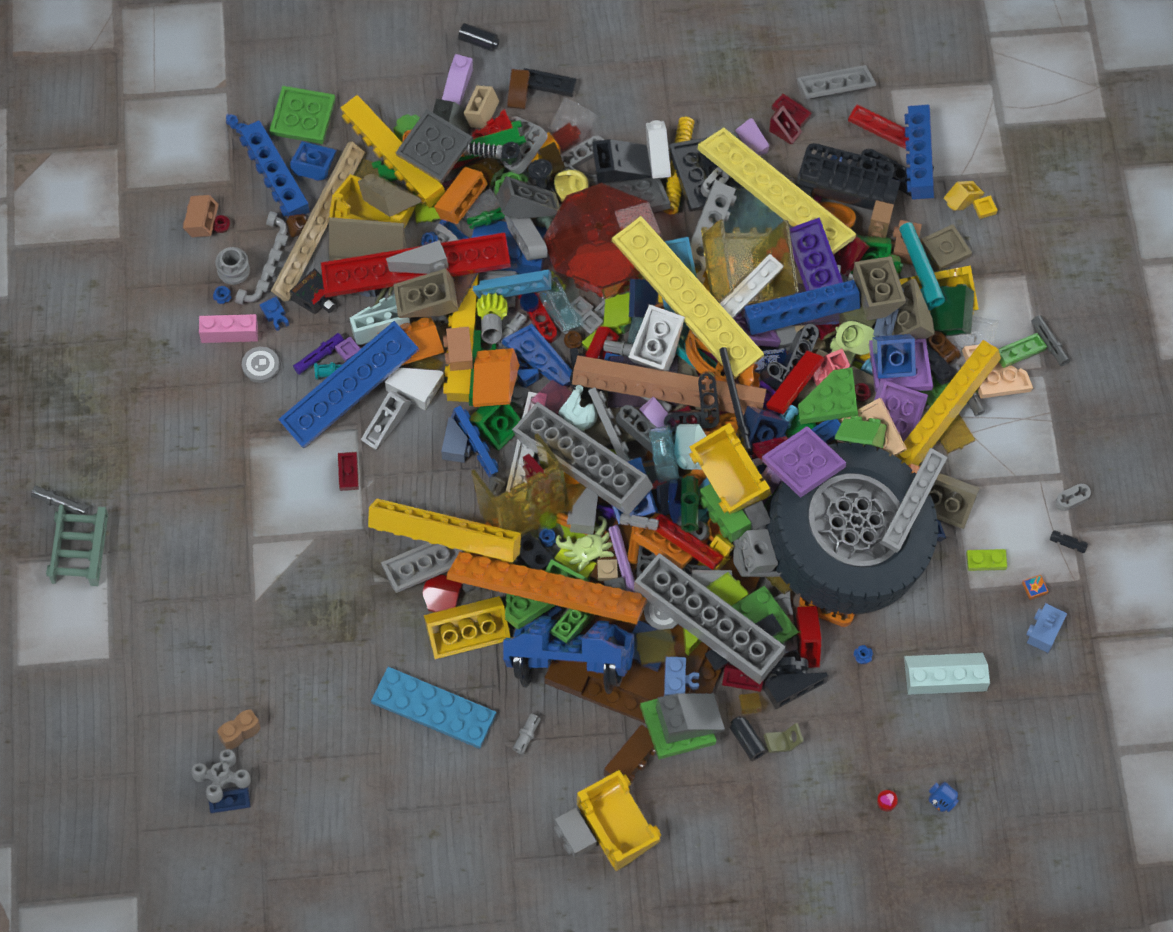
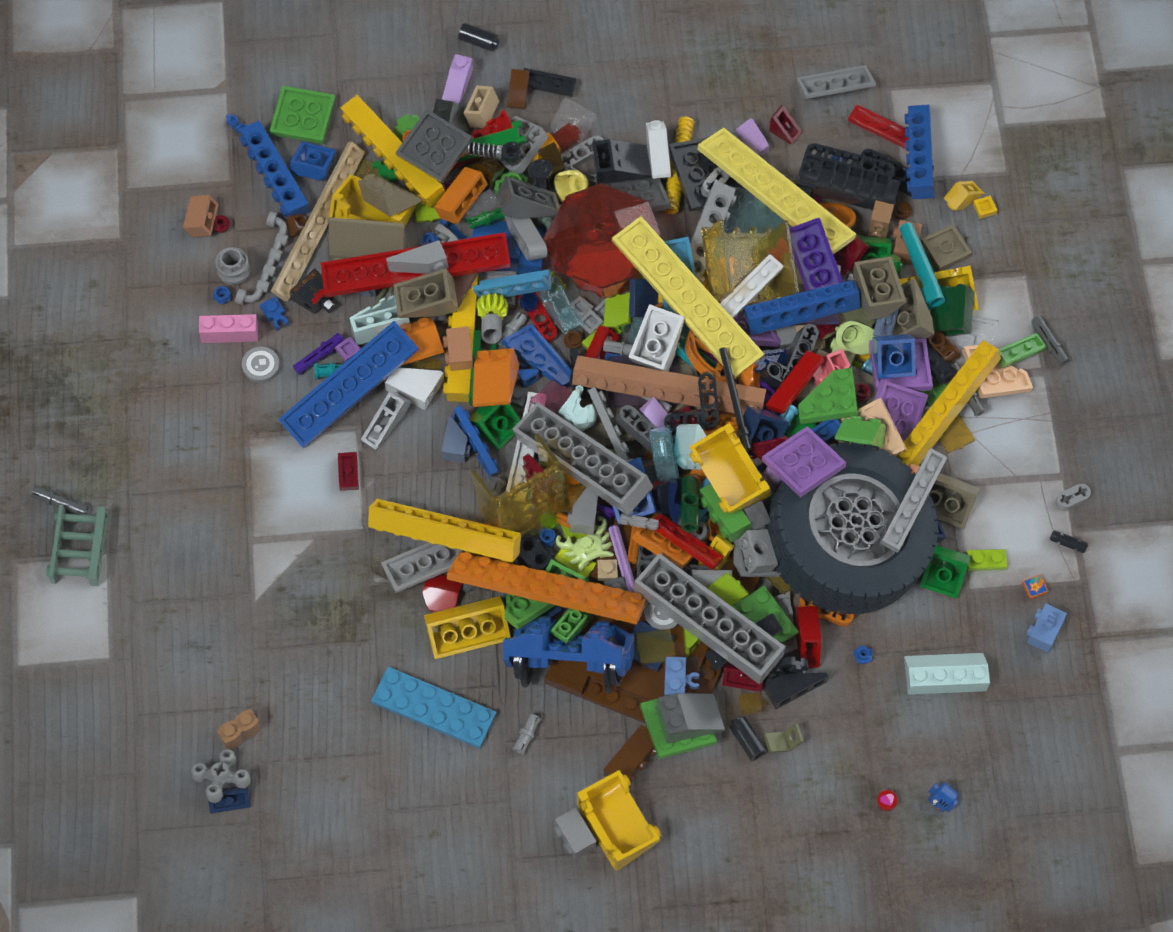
dark red plate [771,93,812,128] -> none
none -> reddish brown plate [893,202,912,220]
none -> green slope [920,545,971,599]

